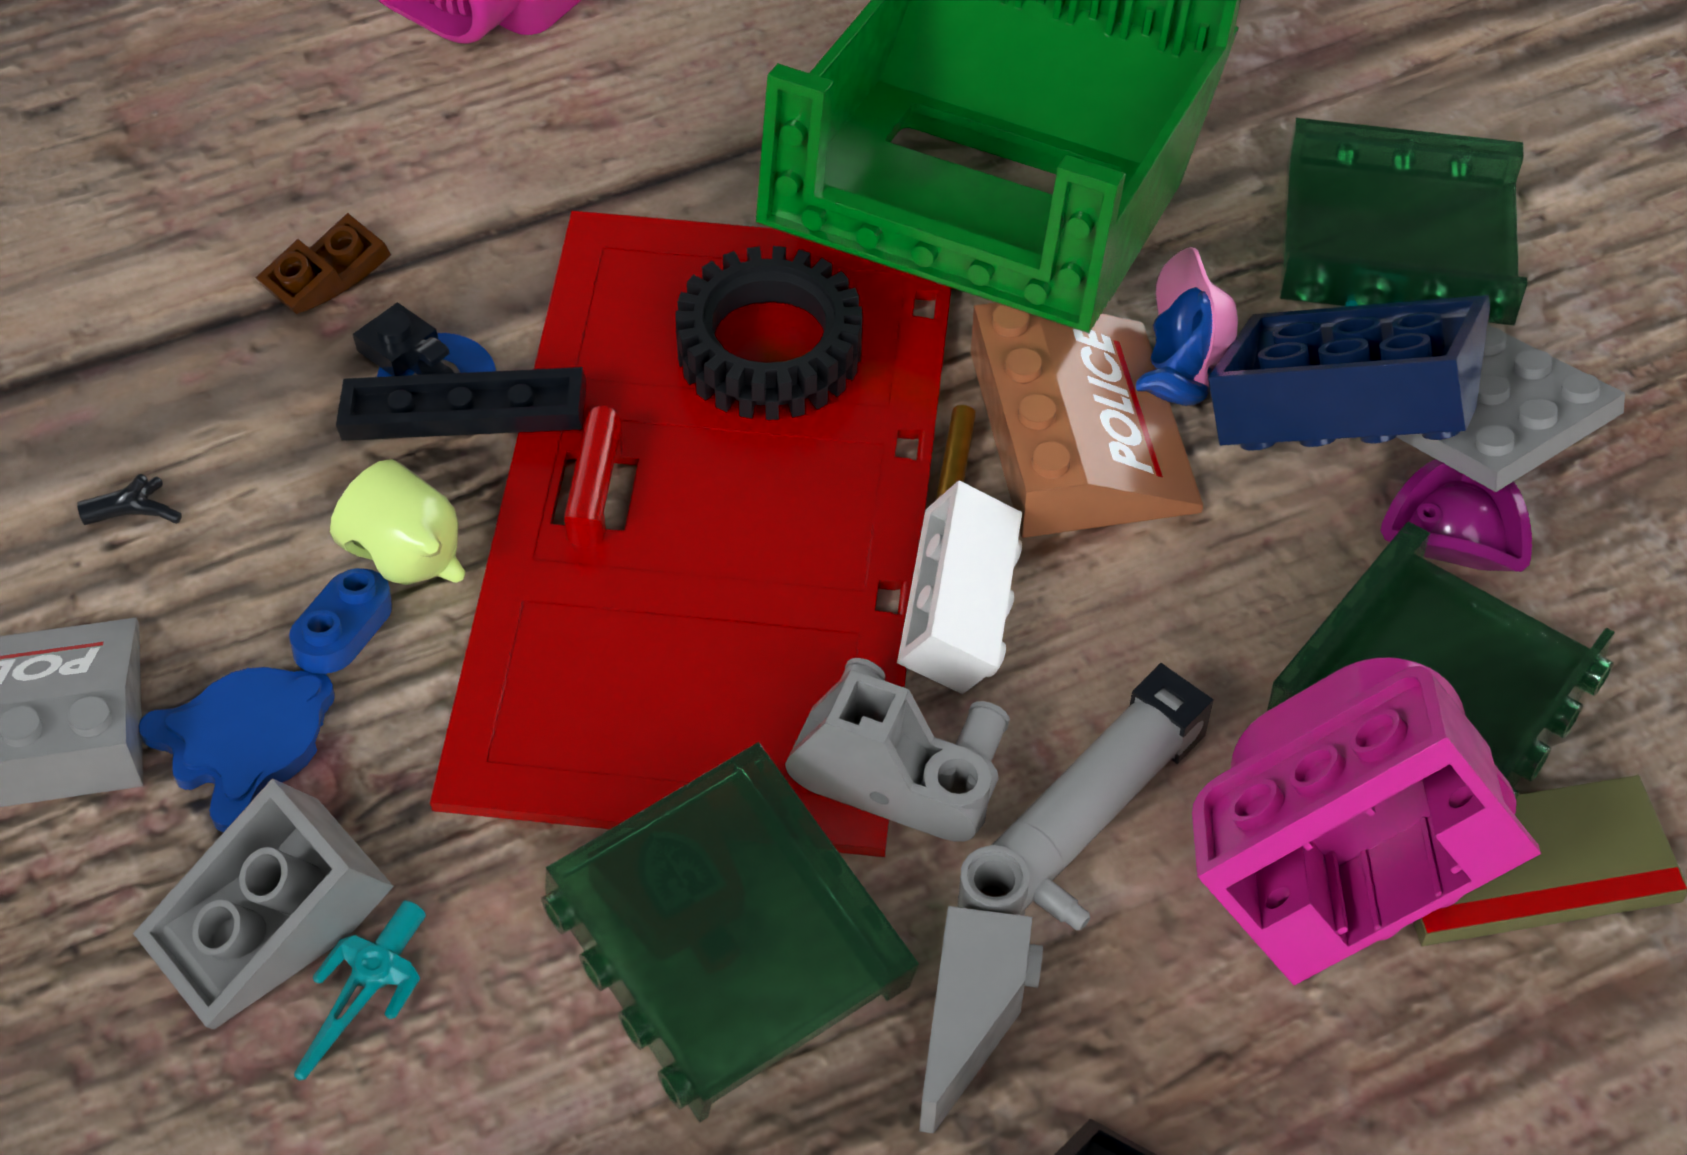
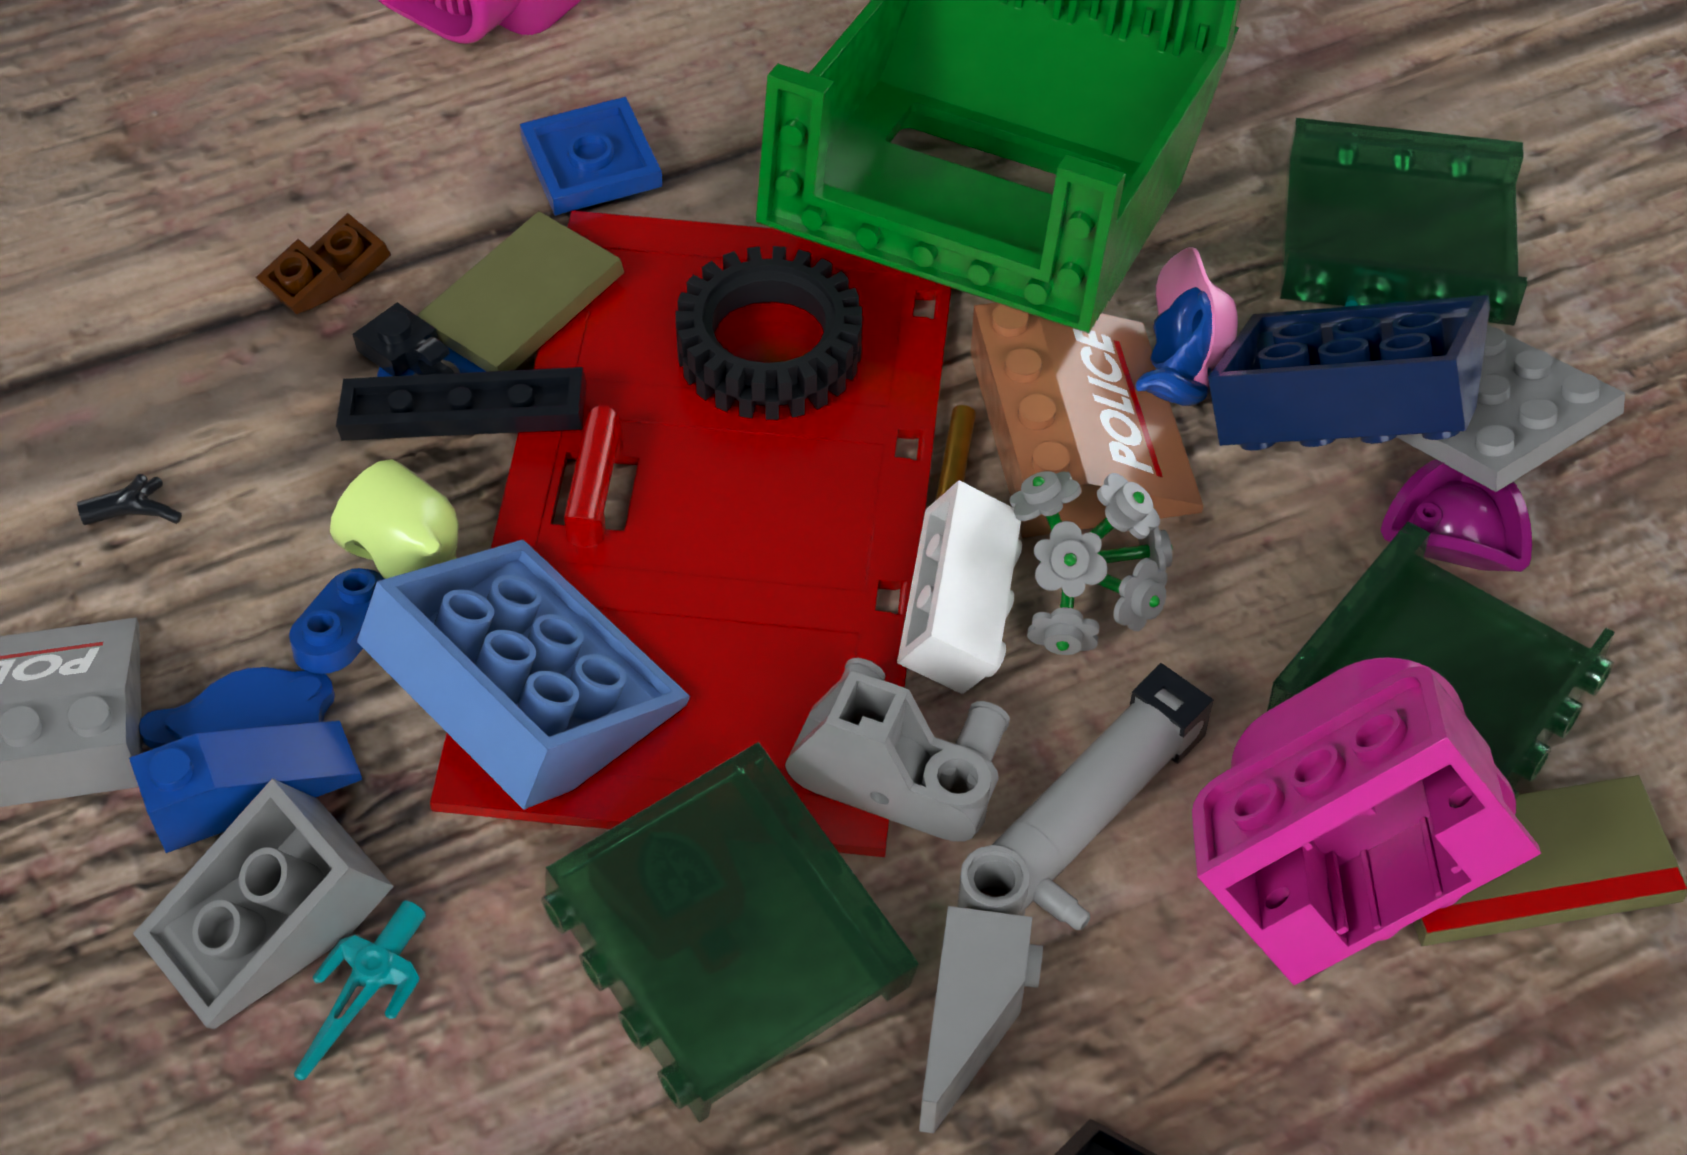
none -> blue slope [129,720,363,853]
none -> medium blue slope [357,540,690,810]
none -> olive tile [417,211,624,372]
none -> blue plate [520,97,663,215]
none -> light grey plant [1009,471,1173,655]

